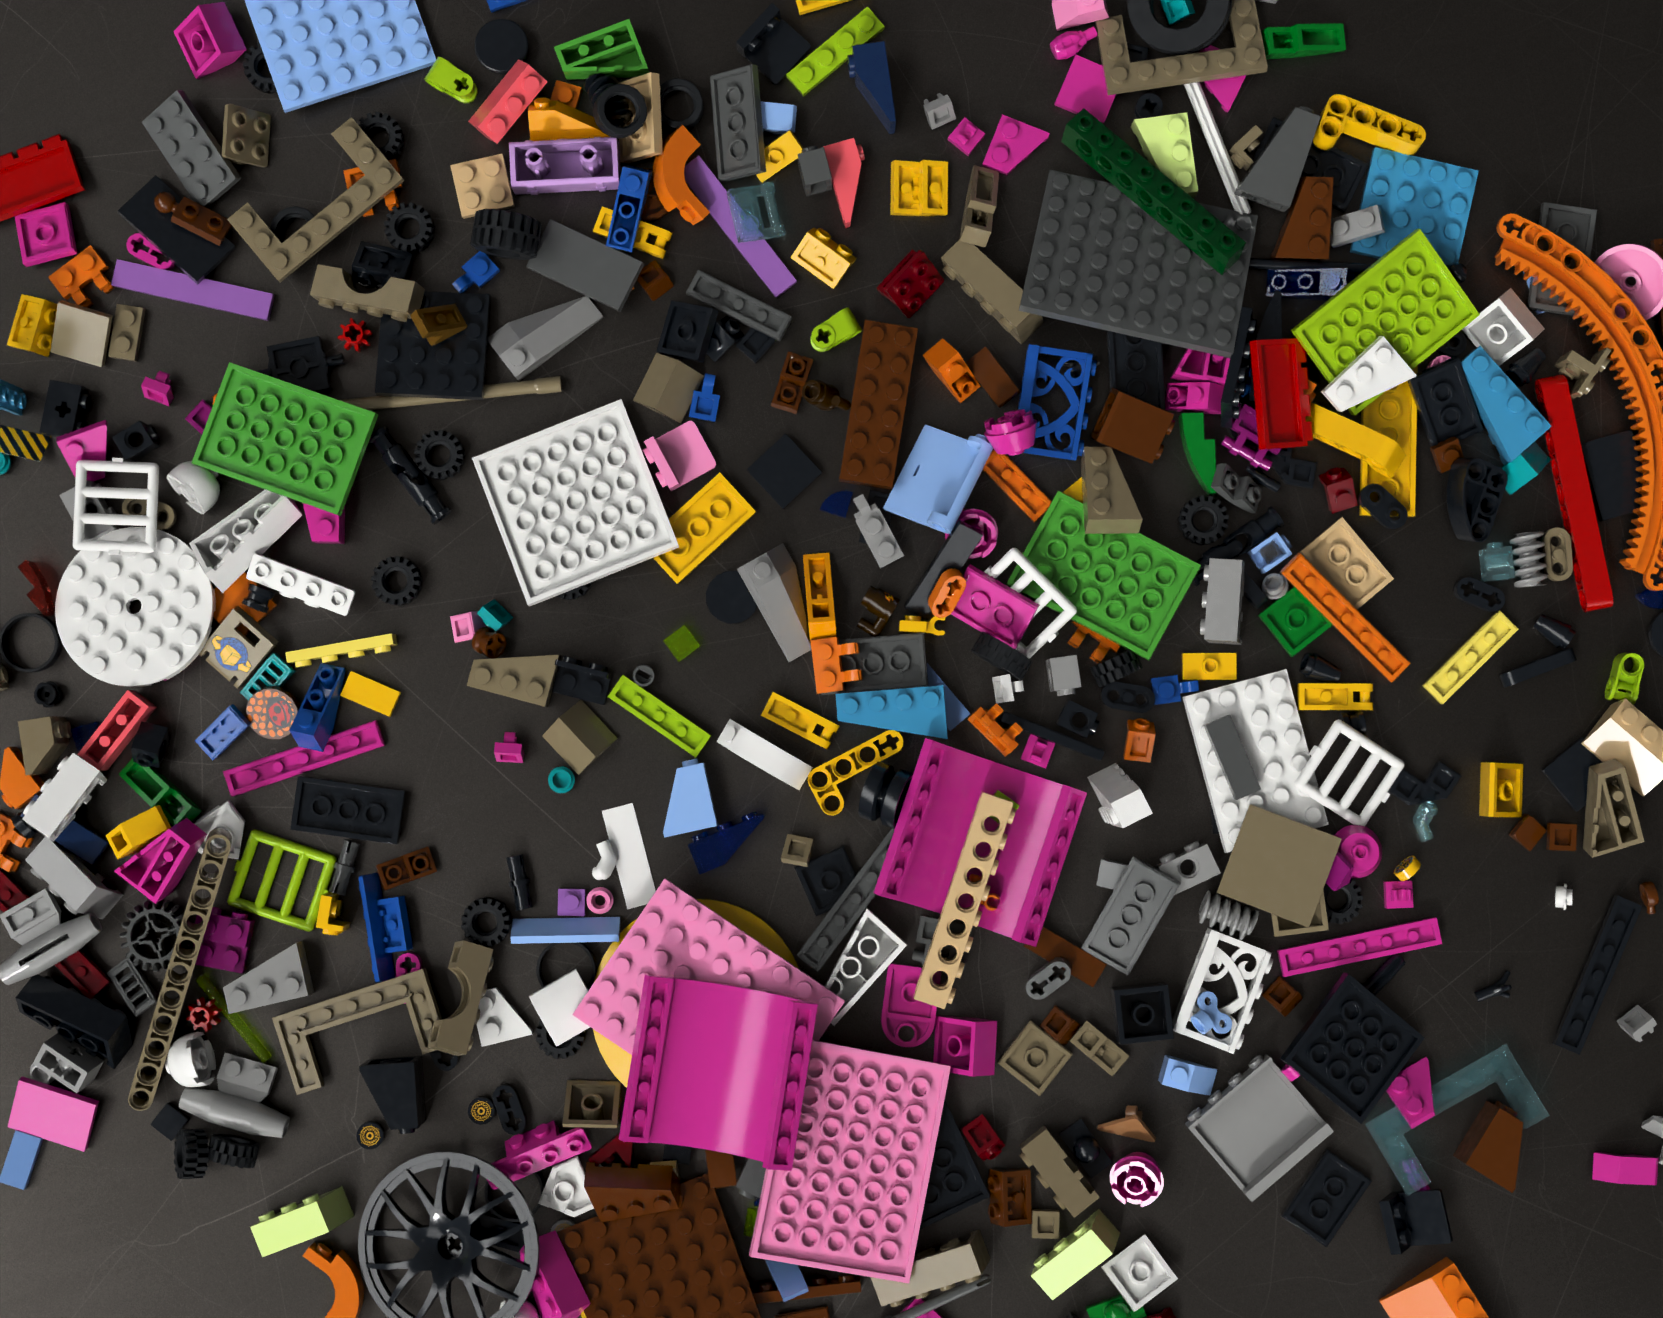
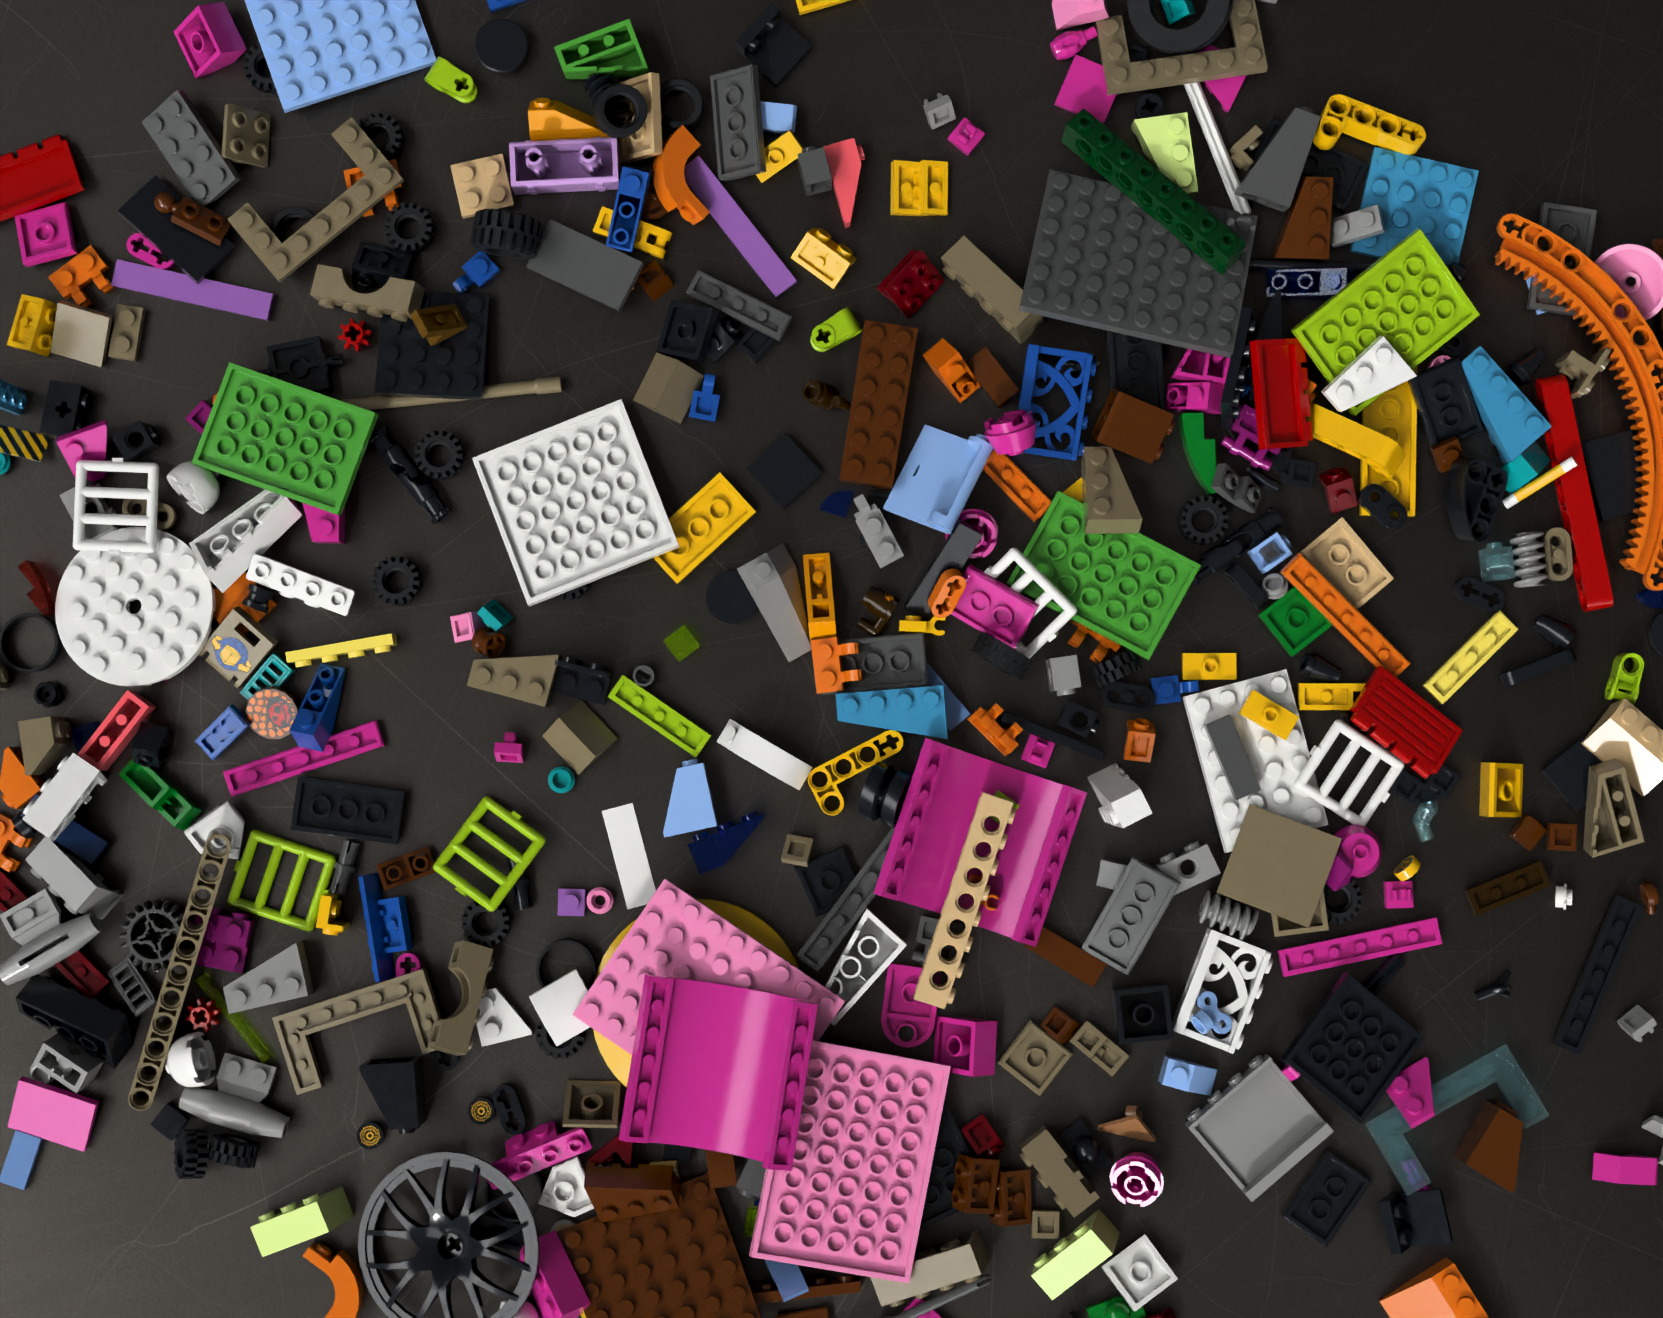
yellow slope [105,805,171,859] -> none
dark pink wedge [114,818,207,904] -> none
dark pink tile [141,370,174,406] -> none
yellow tile [340,671,401,717] -> none
coral brick [468,59,548,144] -> none
light grey wedge [488,296,603,381] -> none
light blue tile [510,917,621,944] -> none
orange plate [550,80,583,109] -> none
white arm [592,840,617,880] -> none
bright pink bracket [643,421,716,492] -> none
clear light blue plate [727,182,786,243] -> none
yellow plate [761,692,840,750] -> none
reddish brown slope [771,351,814,414] -> none
lime plate [786,6,885,97] -> none
dark blue slope [848,41,896,134] -> none
dark tan slope [960,165,999,247] -> none
dark pink wing [982,114,1050,175] -> none
white tile [992,674,1024,703] -> none
dark grey beam [1026,957,1072,1000] -> none
light grey wedge [1200,558,1245,645] -> none
green slope [1261,23,1346,59] -> none
reddish brown slope [1262,976,1303,1017] -> none
white slope [1462,288,1545,366] -> none
none -> lime bar [433,796,546,912]
none -> reddish brown bracket [951,1154,1000,1214]
none -> yellow plate [1238,690,1299,740]
none -> red hinge [1350,666,1463,779]
none -> dark brown plate [1464,860,1551,916]
none -> yellow bar [1502,456,1578,509]

